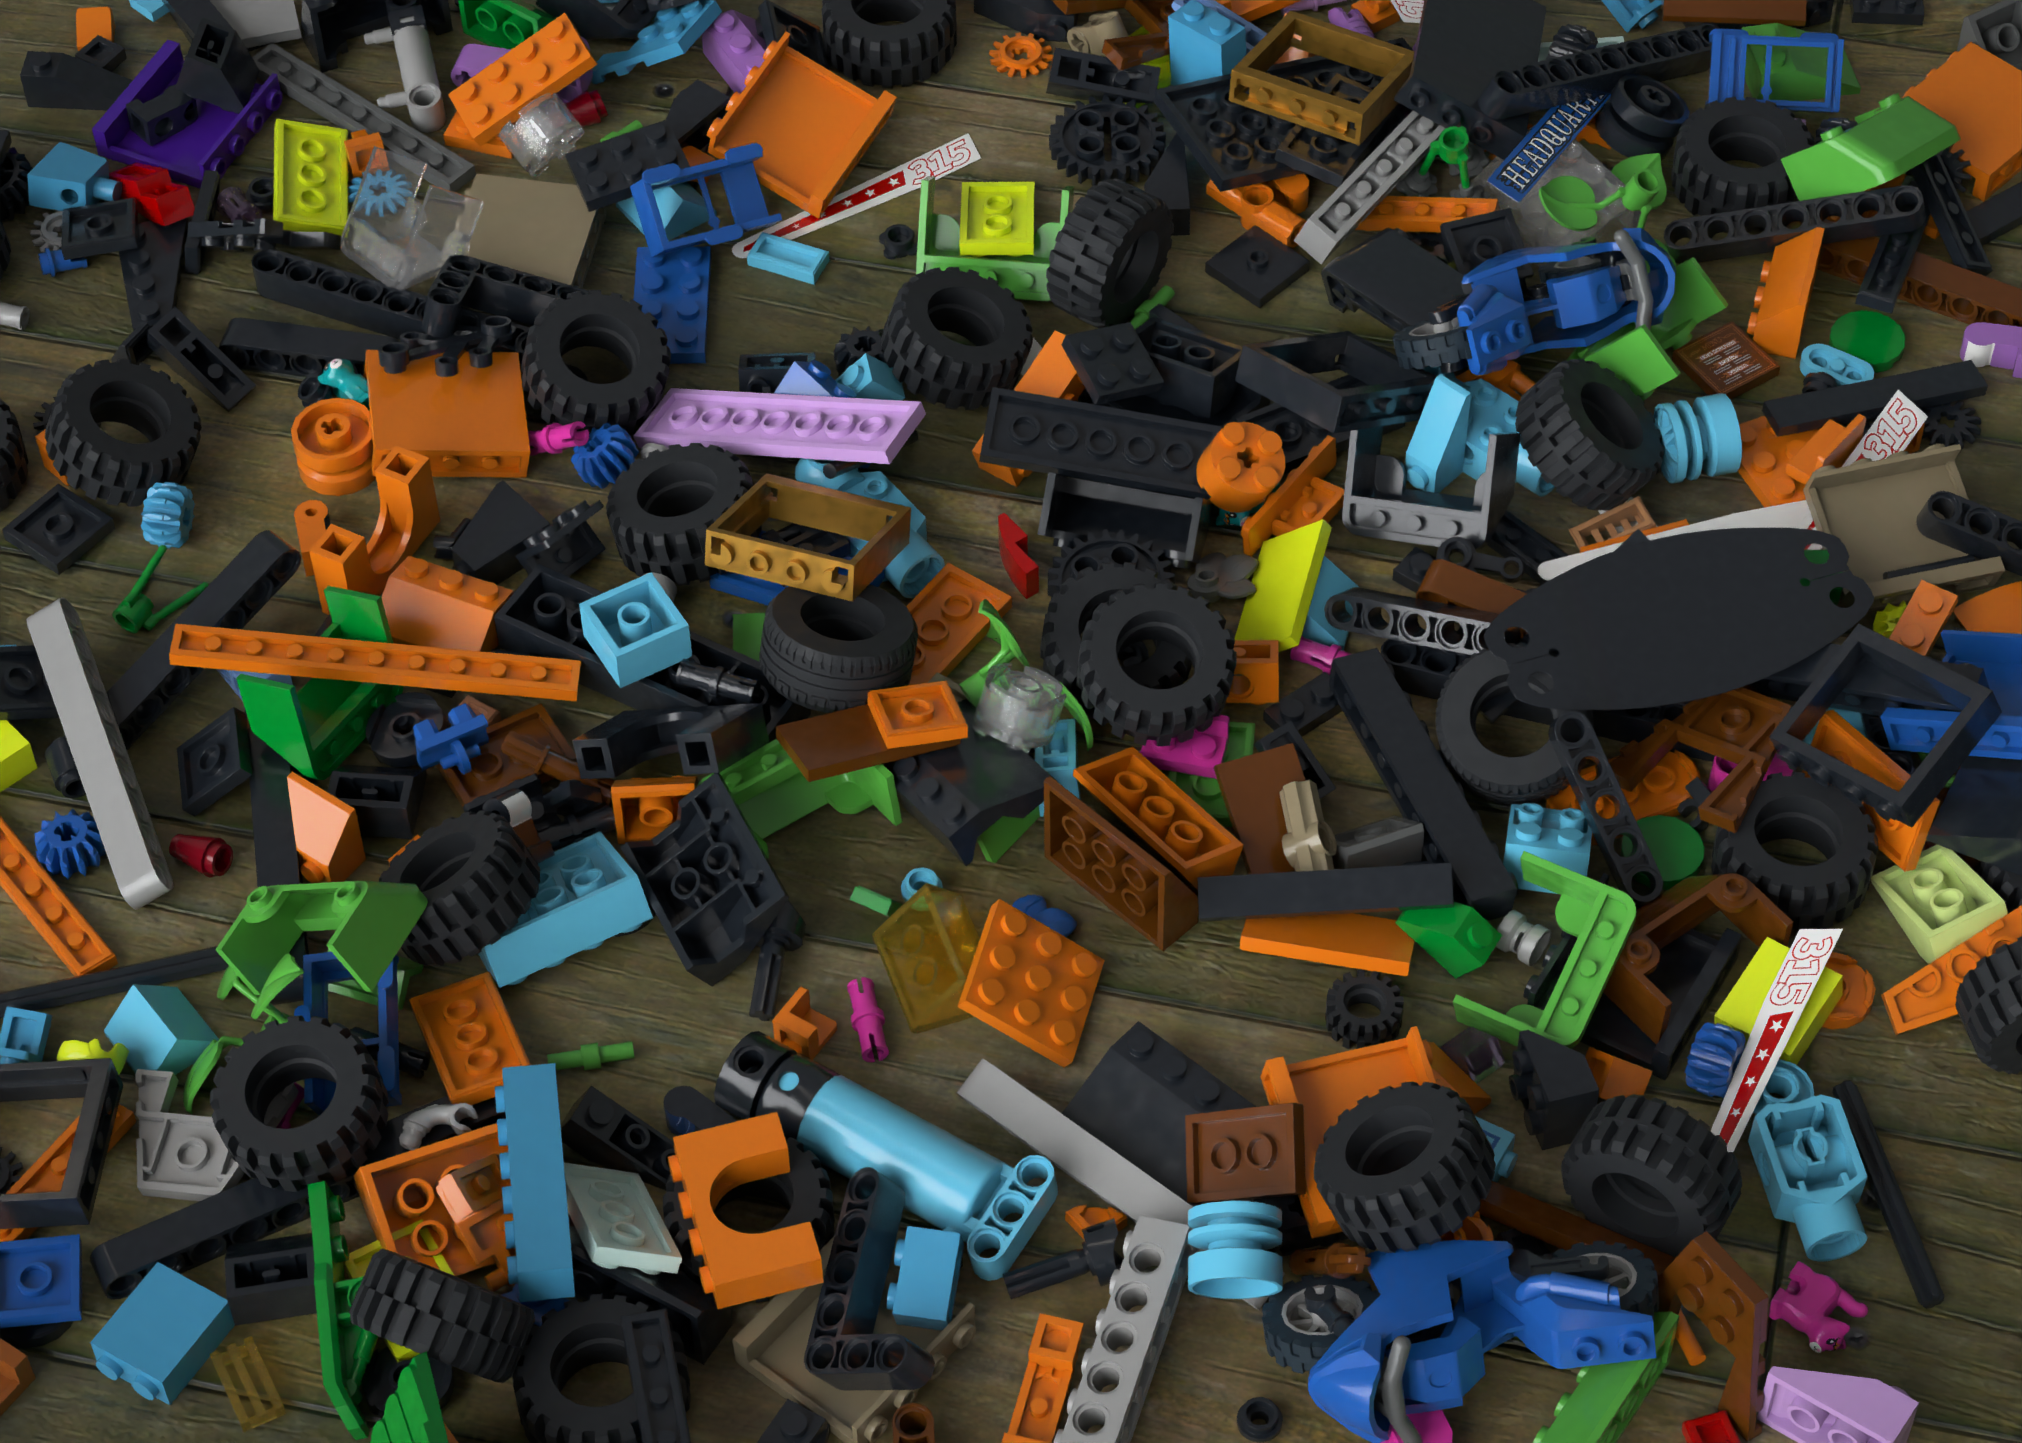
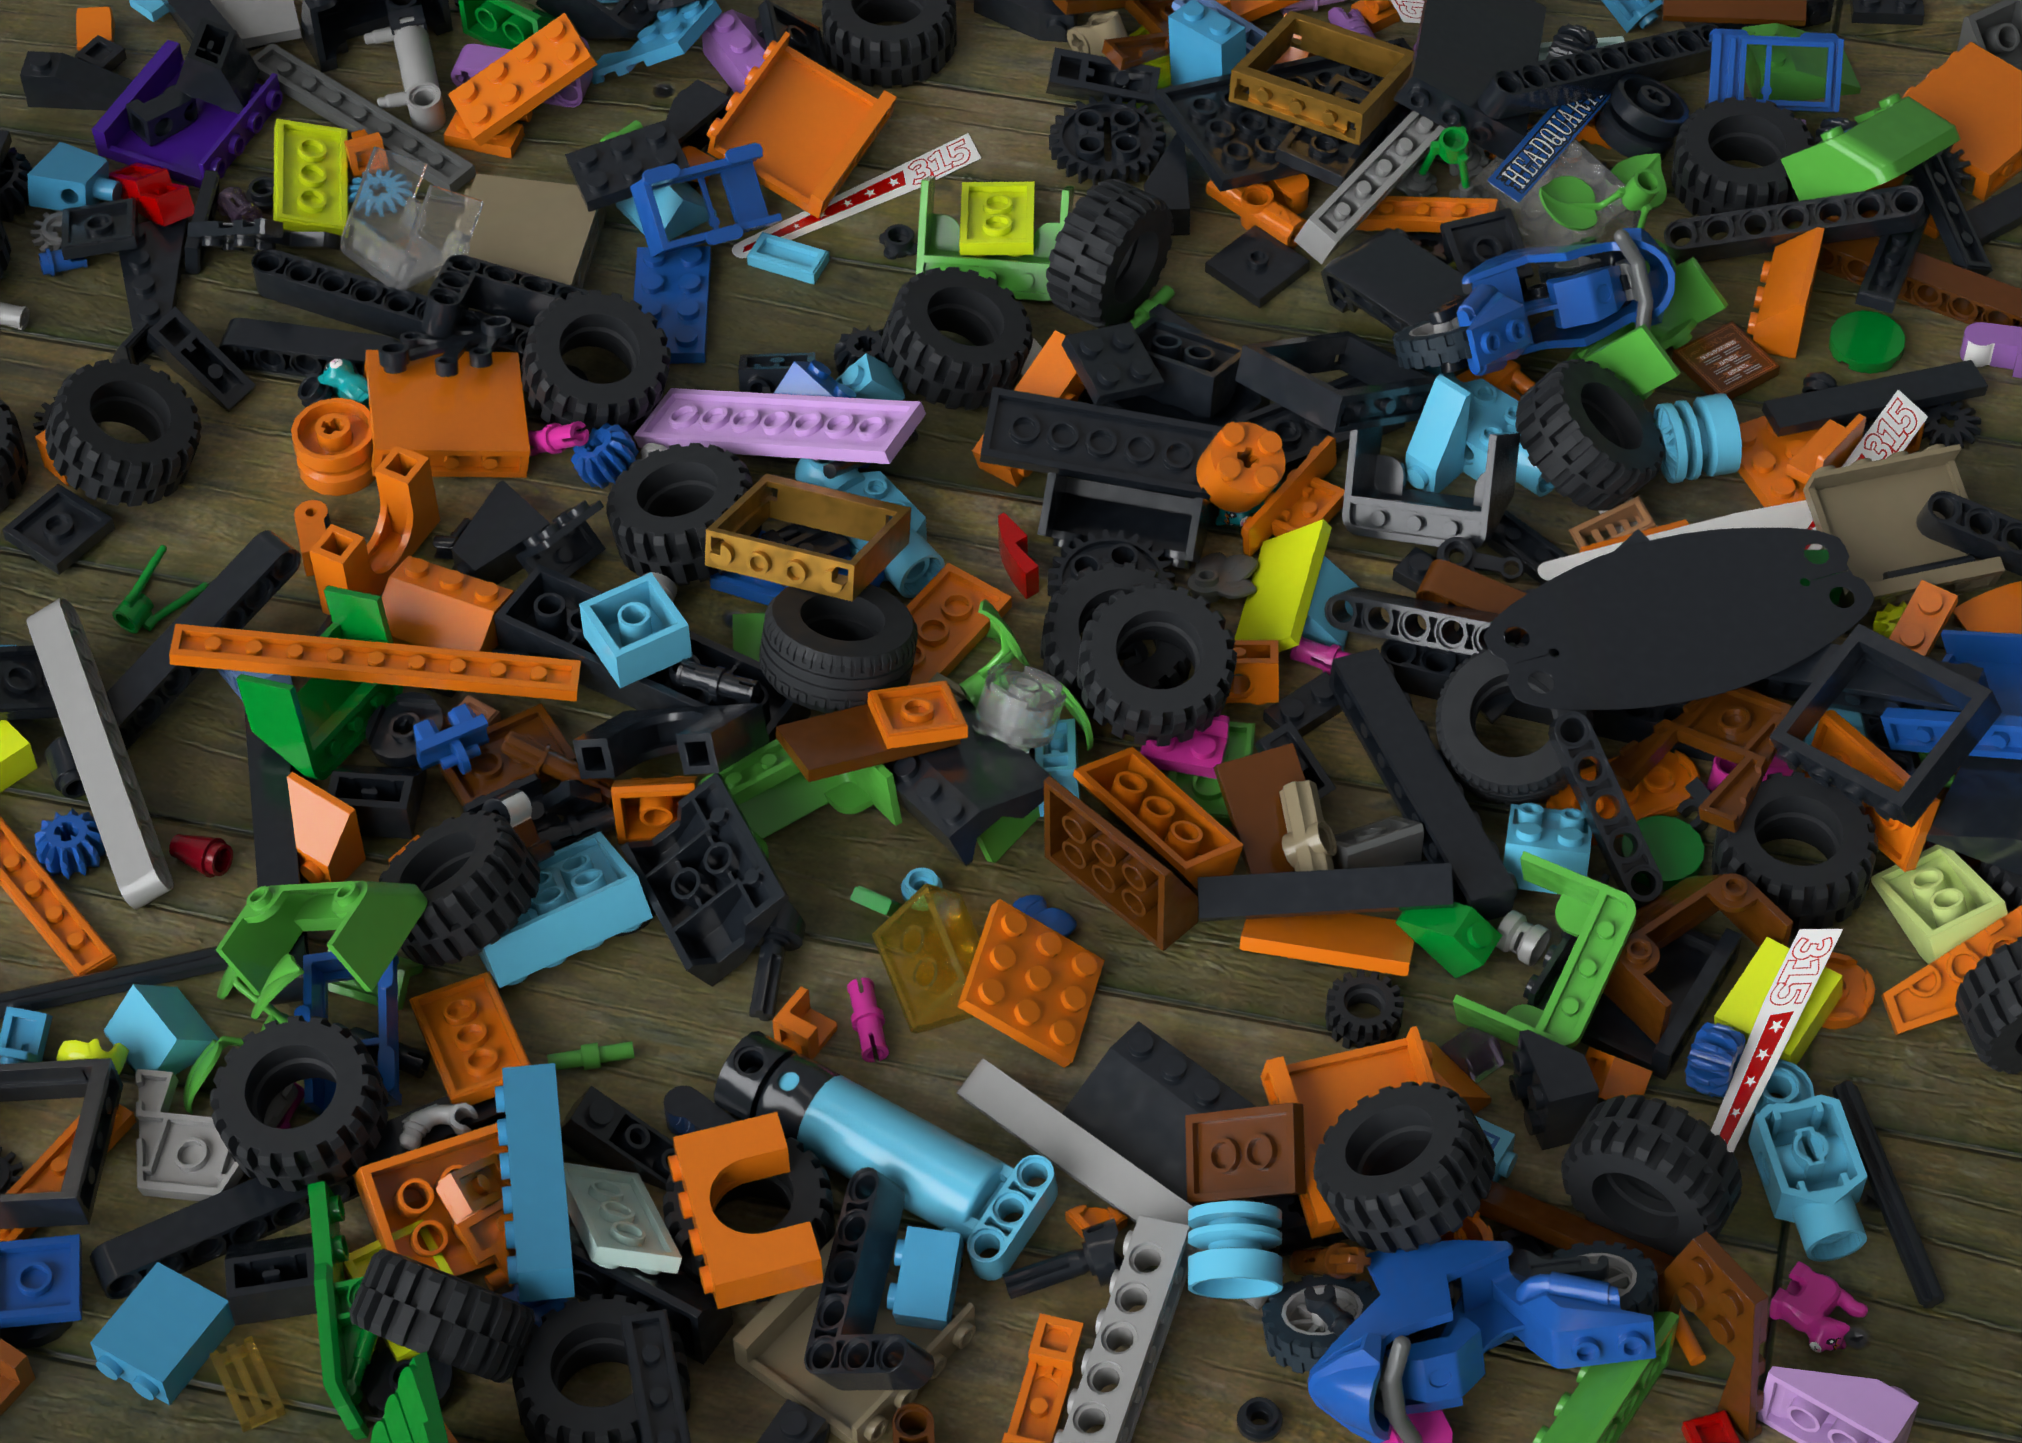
dark azure gear [141,482,195,549] -> none
black plate [177,707,252,817] -> none
clear brick [499,93,585,178] -> none
dark red cone [552,89,608,132] -> none
orange gear [989,32,1053,78] -> none
medium azure plate [1799,344,1874,386] -> none

